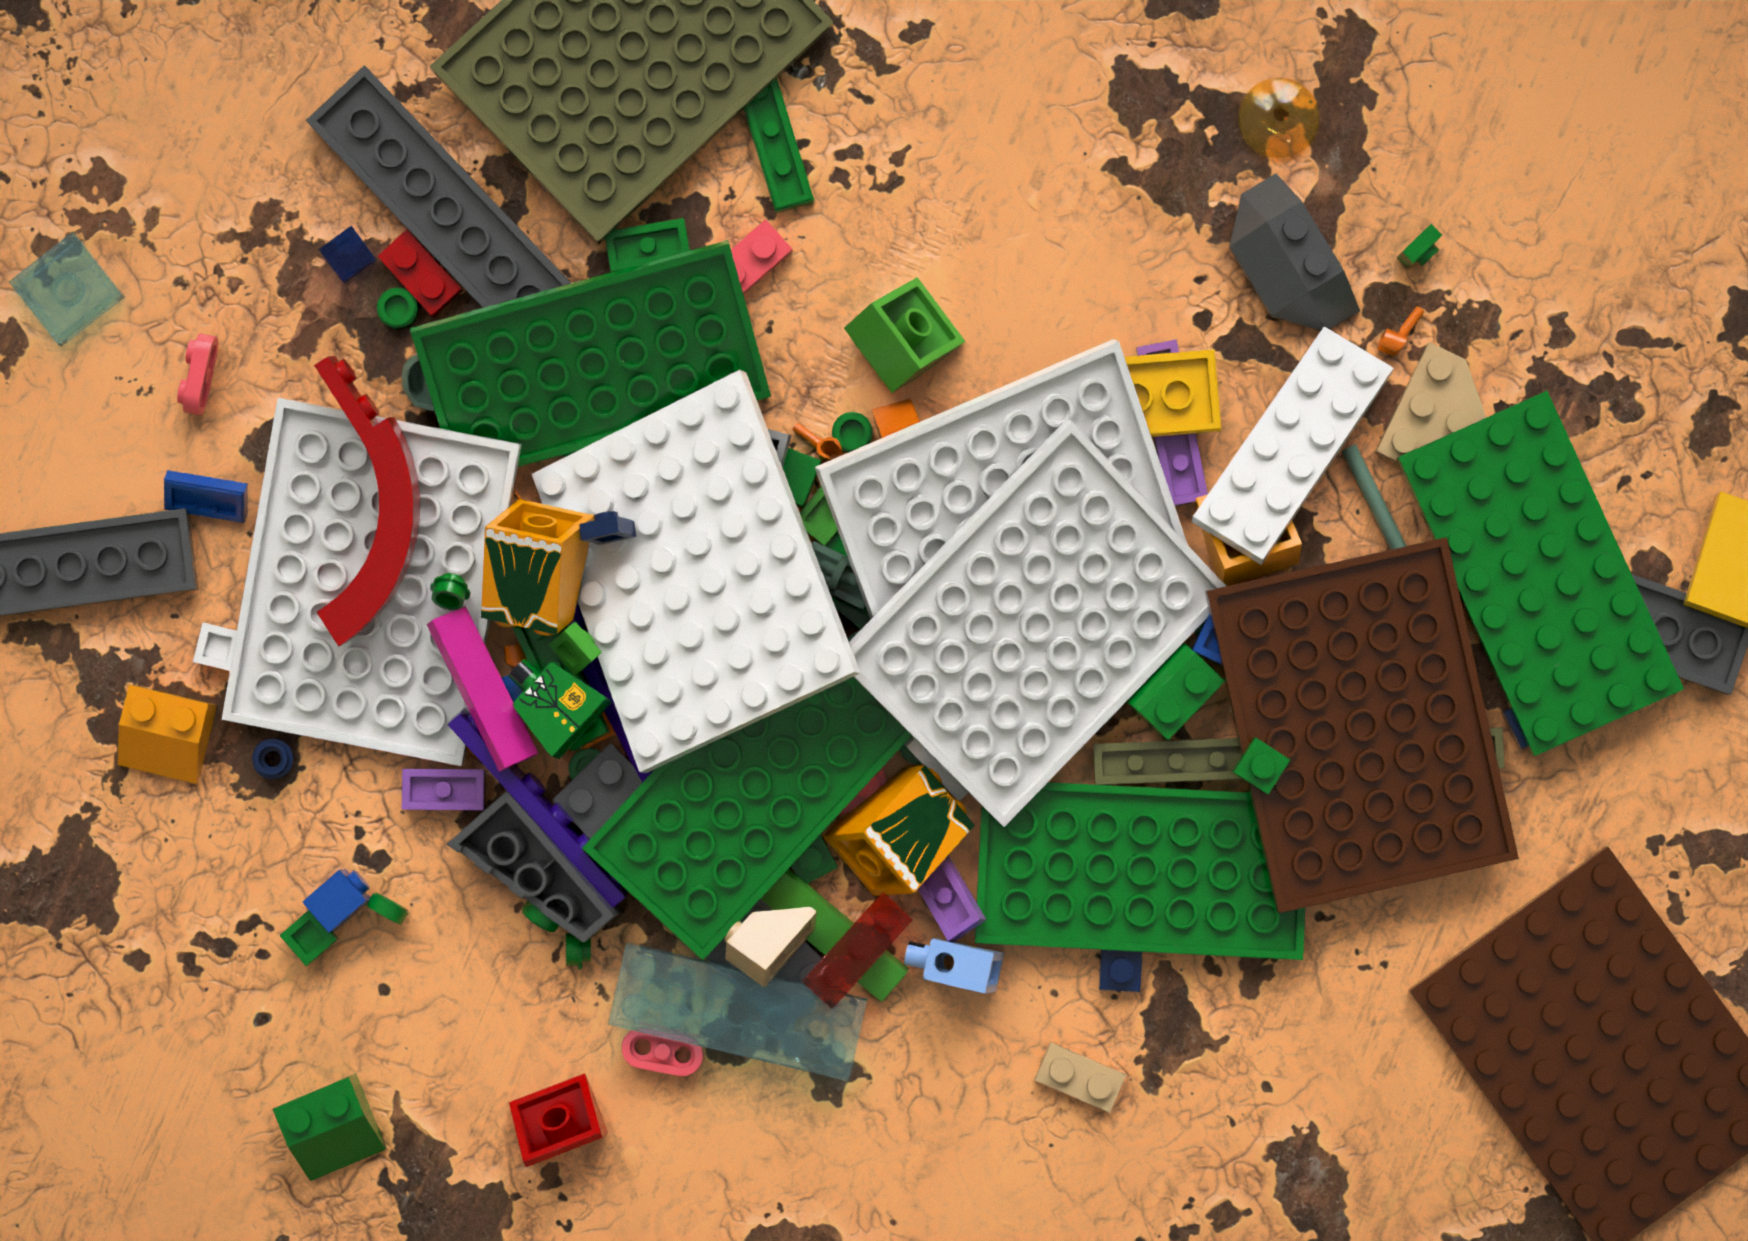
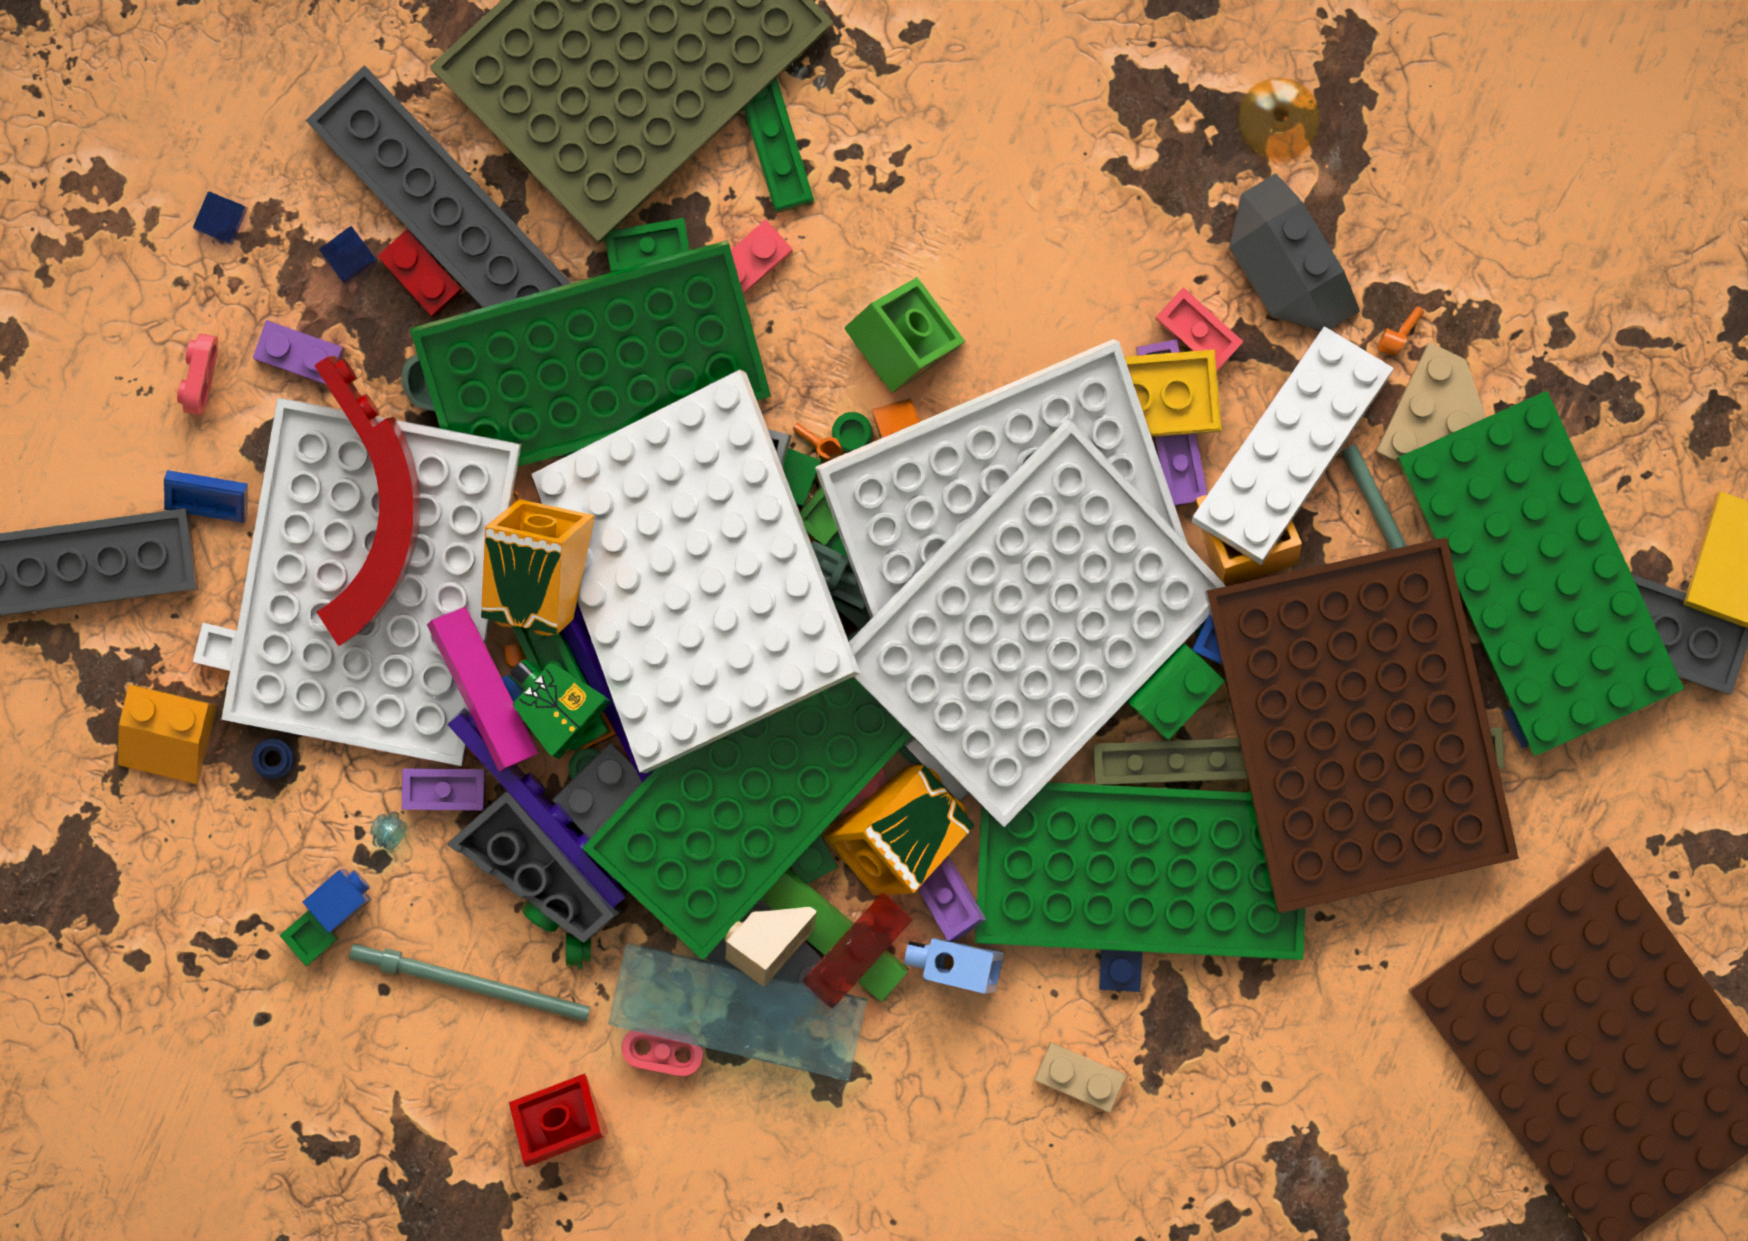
clear light blue tile [9,232,125,347] -> none
green slope [272,1073,387,1181] -> none
green tile [366,892,409,926] -> none
green tile [377,288,419,330] -> none
green plate [430,573,471,610] -> none
bright green plate [548,622,602,675] -> none
dark blue plate [579,511,636,545] -> none
green plate [1232,737,1290,795] -> none
green plate [1396,224,1442,269] -> none
none -> clear blue tile [193,191,248,245]
none -> medium lavender plate [253,320,345,385]
none -> sand green bar [349,944,590,1022]
none -> clear light blue plate [370,811,407,851]
none -> coral plate [1155,287,1244,371]

